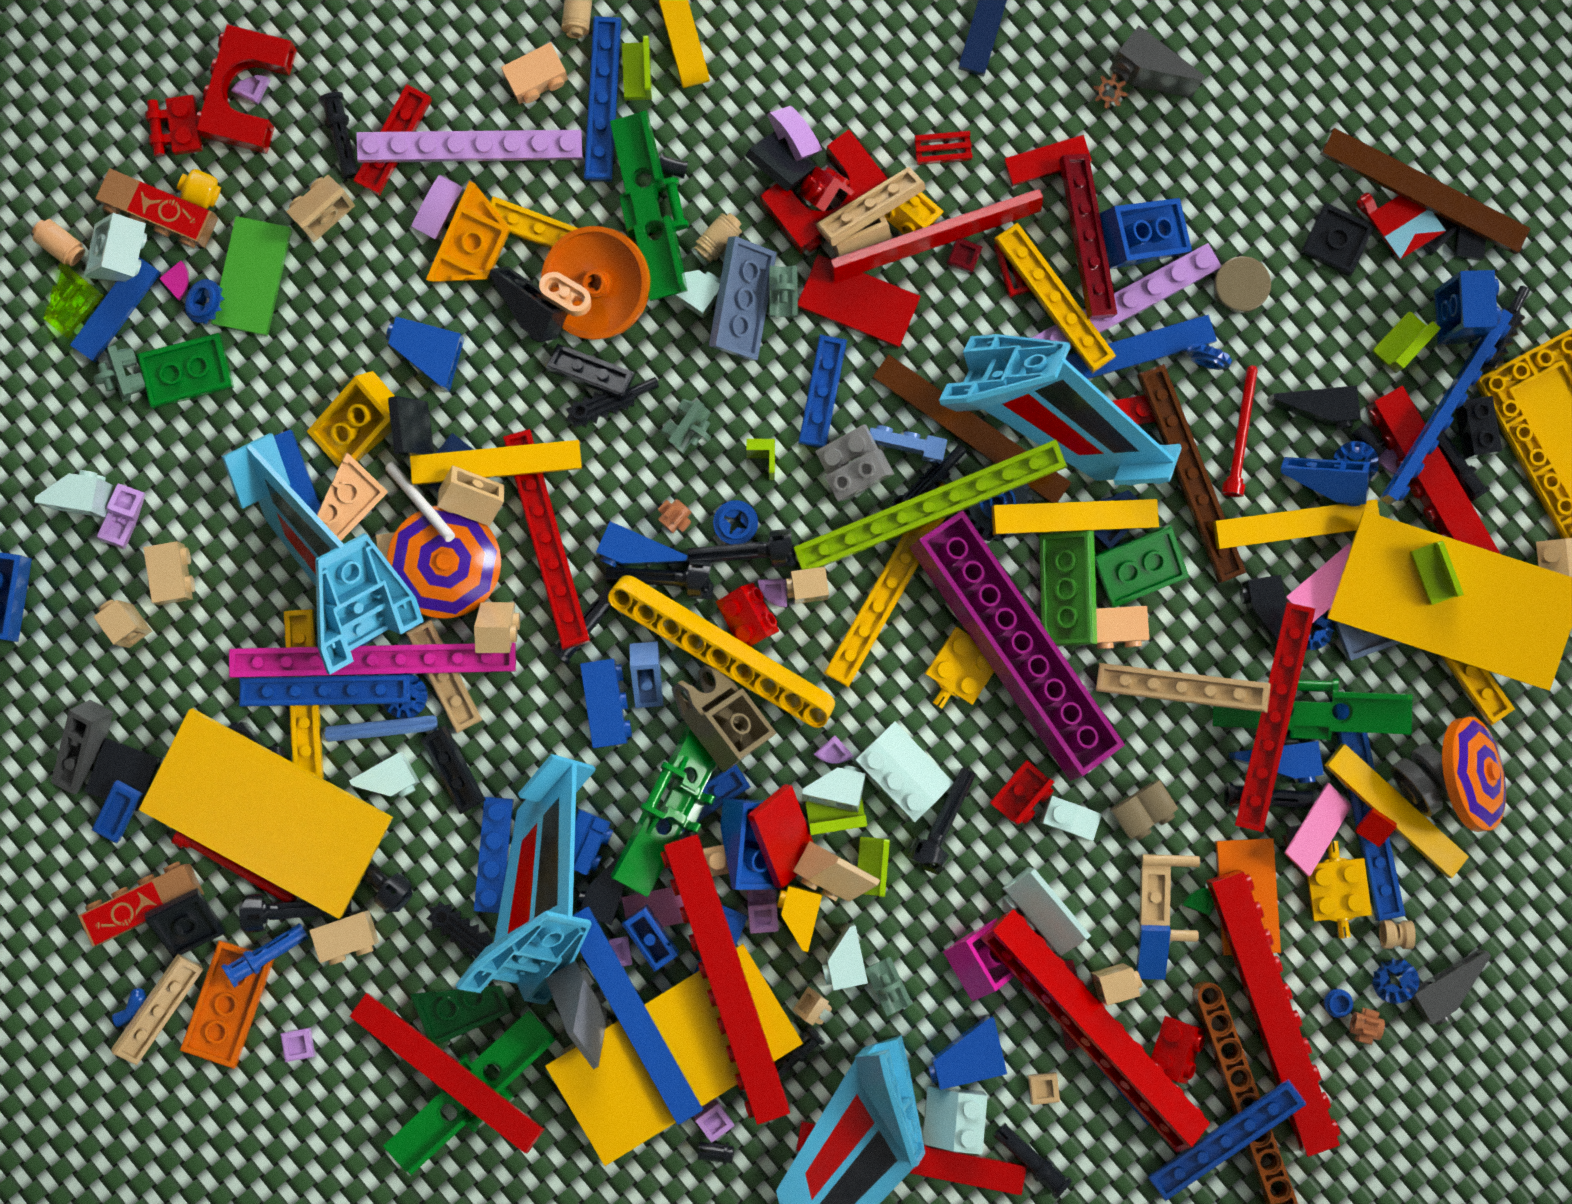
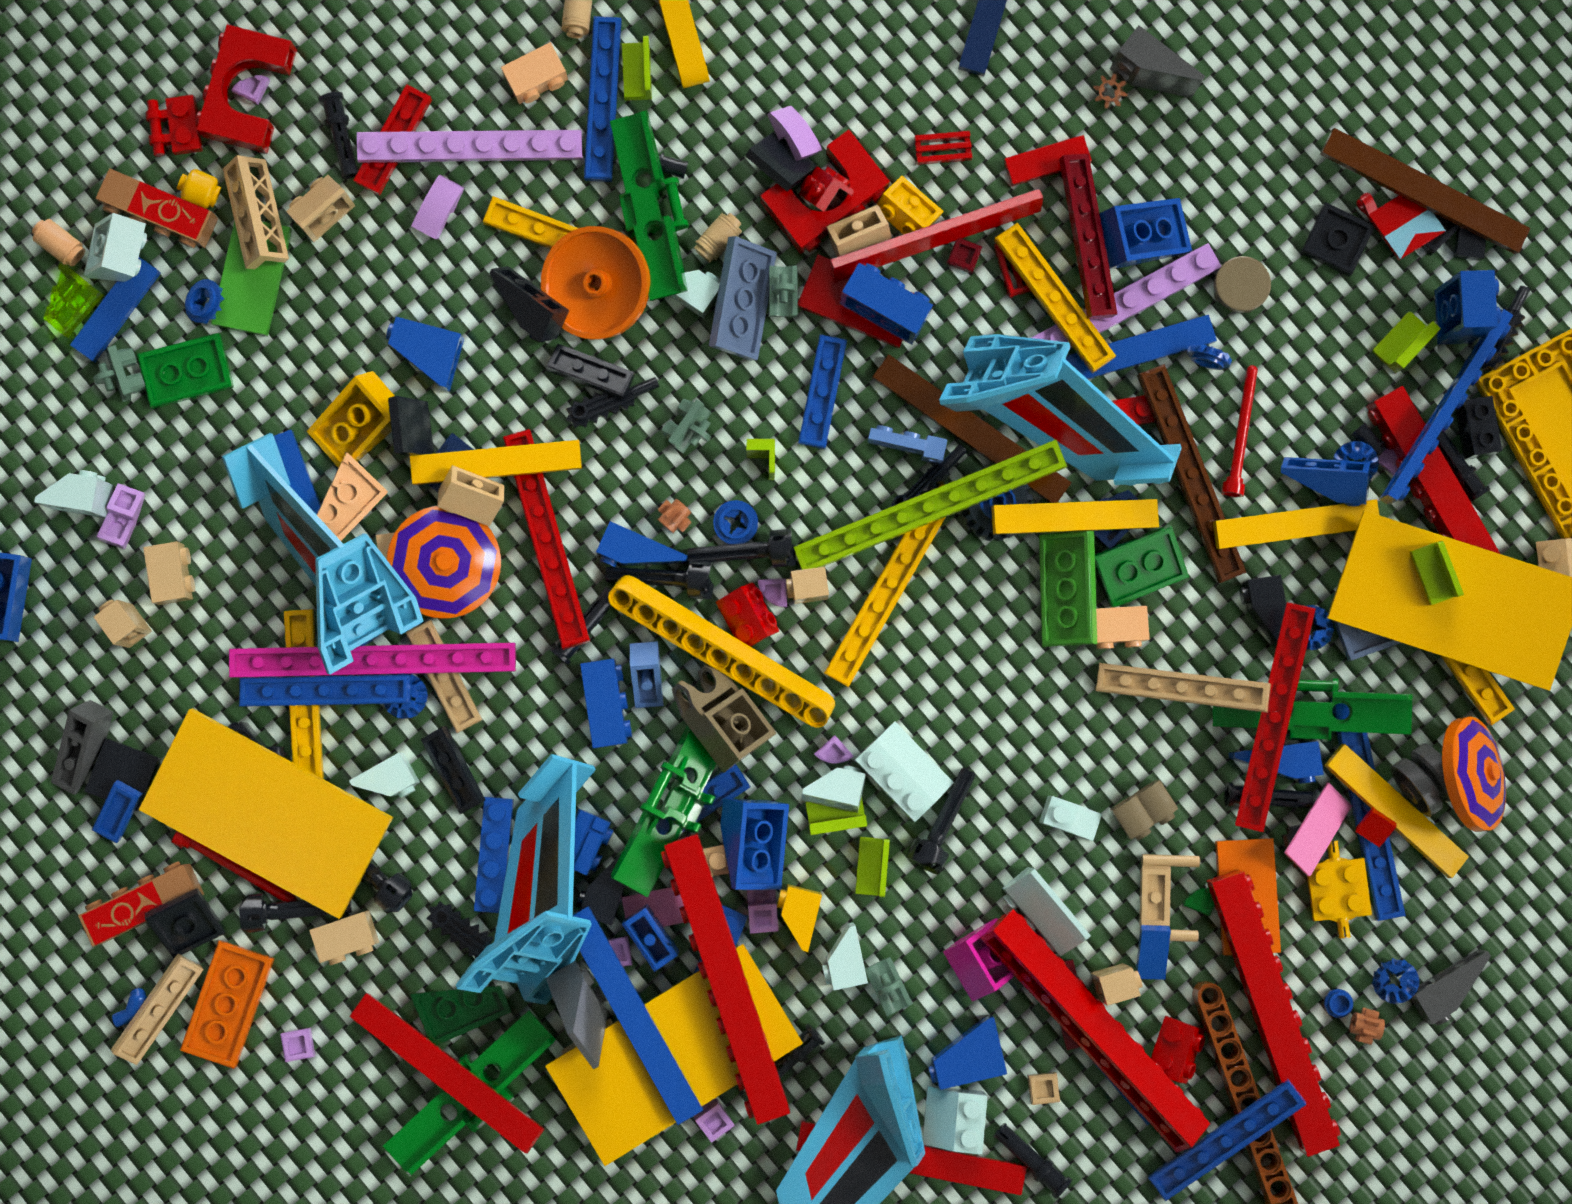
dark pink tile [160,261,189,301] -> none
blue pin [221,923,309,988] -> none
medium blue axle [325,715,438,742] -> none
white bar [385,462,455,542] -> none
light orange wing [426,181,511,282] -> none
tan brick [474,602,520,653] -> none
light nougat plate [539,272,591,316] -> none
black pin [698,1141,734,1166] -> none
red tile [747,784,814,889] -> none
tan tile [793,986,832,1026] -> none
tan slope [794,841,880,902] -> none
light grey brick [815,425,894,501] -> none
tan tile [816,167,926,247] -> none
magenta brick [909,510,1125,781] -> none
yellow plate [924,627,994,709] -> none
red bracket [989,760,1054,825] -> none
black slope [1267,385,1361,429] -> none
bright pink piece [1285,543,1351,622] -> none
tan wheel [1379,920,1416,949] -> none
none -> tan fence [223,155,289,269]
none -> blue brick [840,263,933,345]

